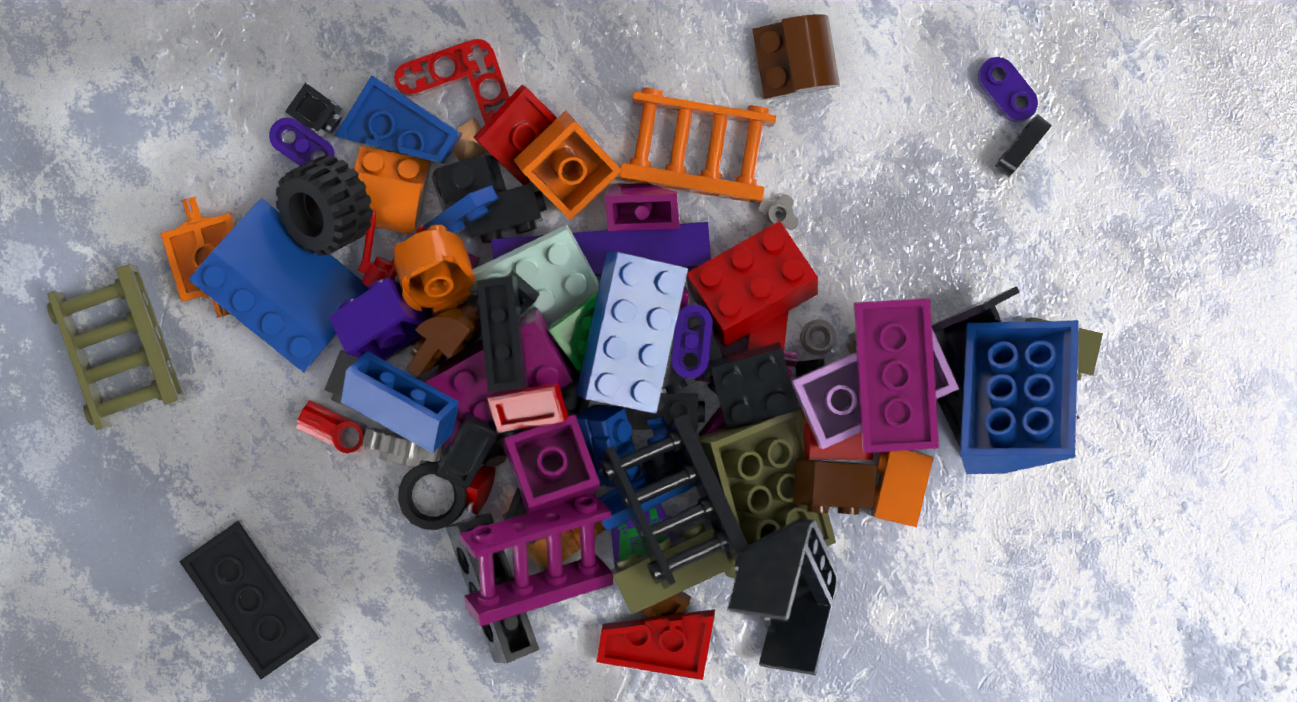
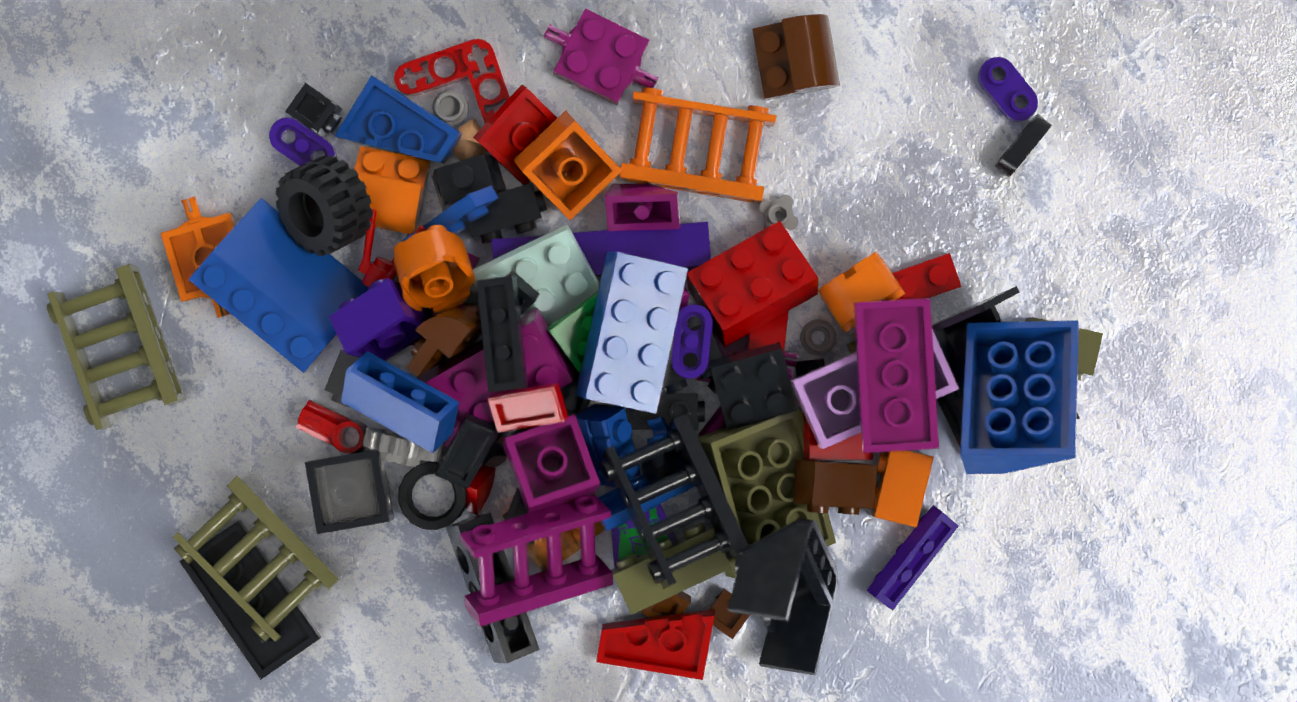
none -> olive fence [173,476,340,642]
none -> piece [305,450,394,534]
none -> light grey plate [432,90,469,126]
none -> magenta plate [543,8,659,106]
none -> reddish brown plate [708,588,750,640]
none -> orange brick [818,251,905,333]
none -> dark purple plate [867,505,959,611]
none -> red plate [892,253,962,300]

